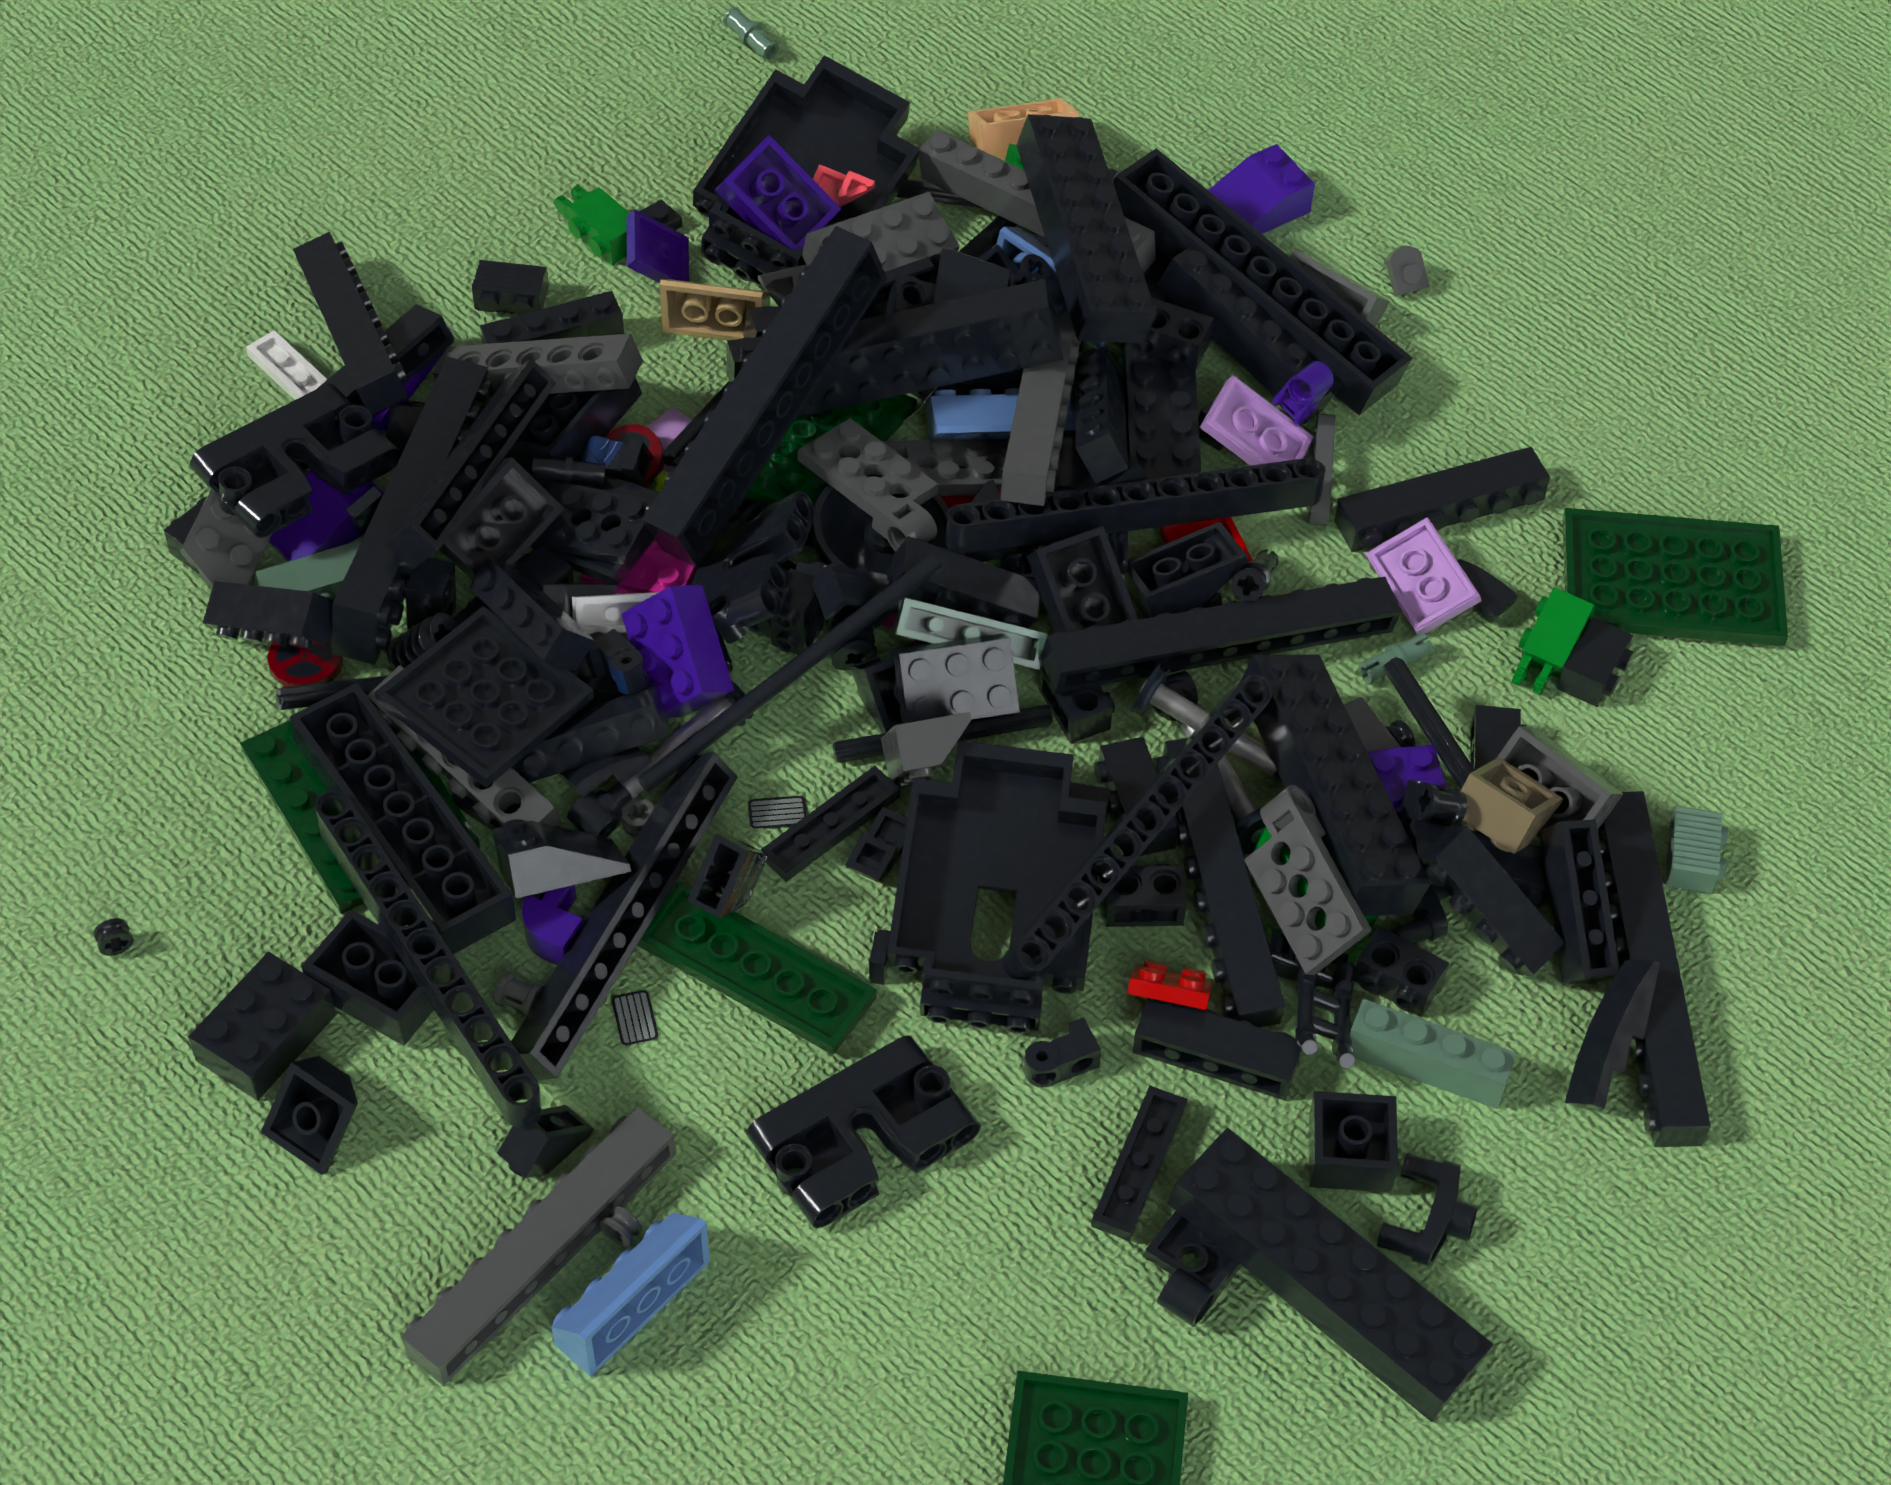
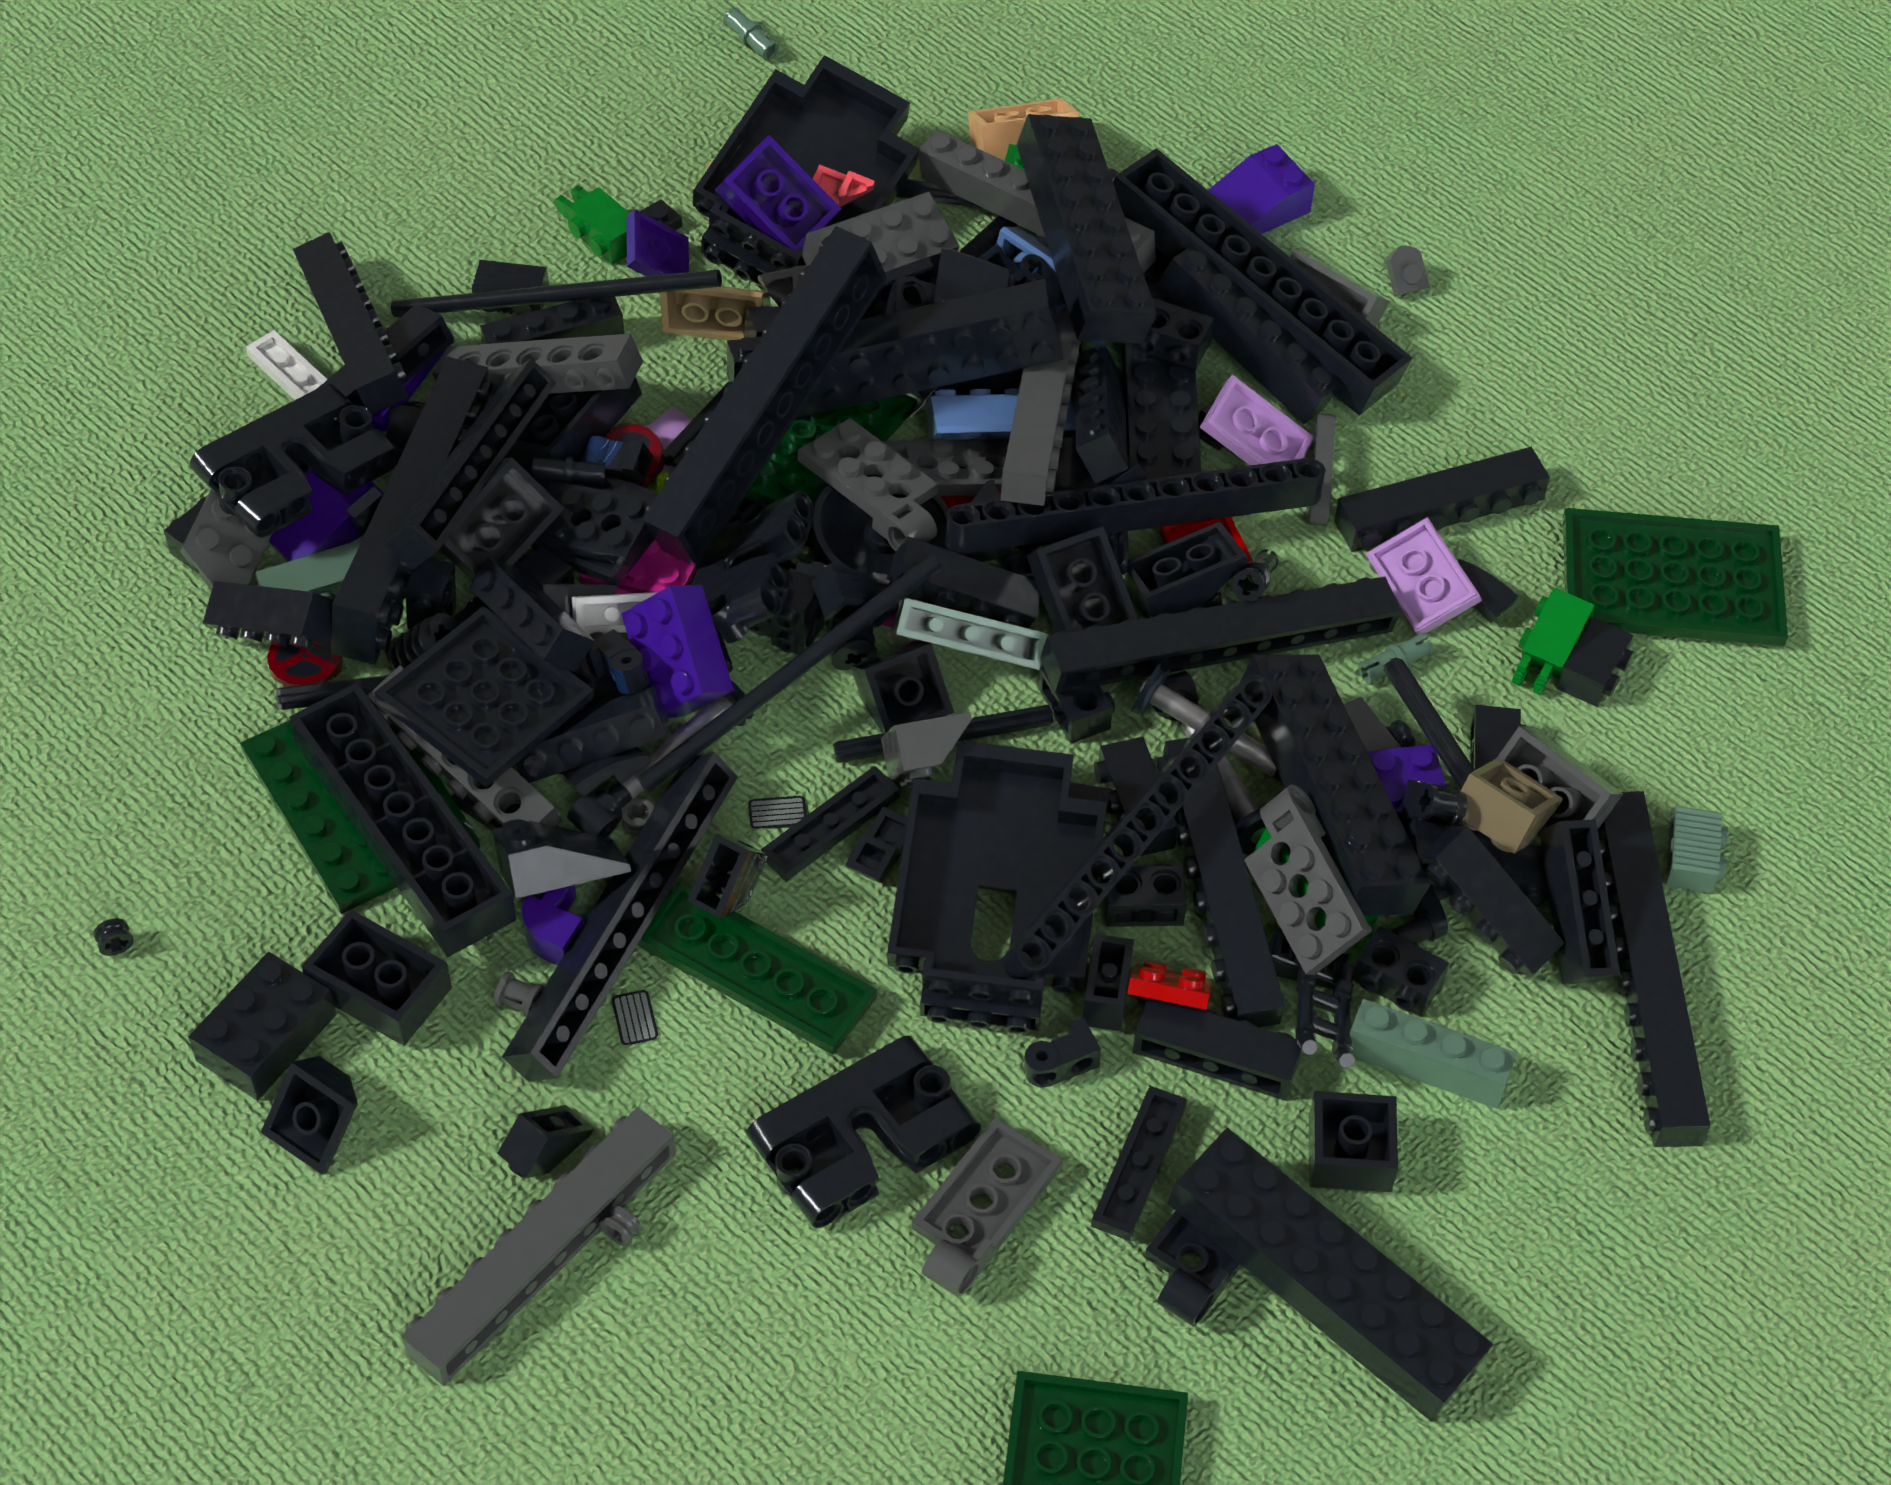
black beam [315,790,542,1128] -> none
medium blue slope [551,1213,710,1377] -> none
black tile [869,929,890,985] -> none
brick [892,634,1020,724] -> none
dark purple piece [1272,361,1333,427] -> none
black connector [1377,1153,1478,1266] -> none
black slope [1565,960,1660,1109] -> none
none -> black piece [391,269,722,317]
none -> dark grey hinge [912,1117,1062,1297]
none -> black brick [1082,934,1134,1031]

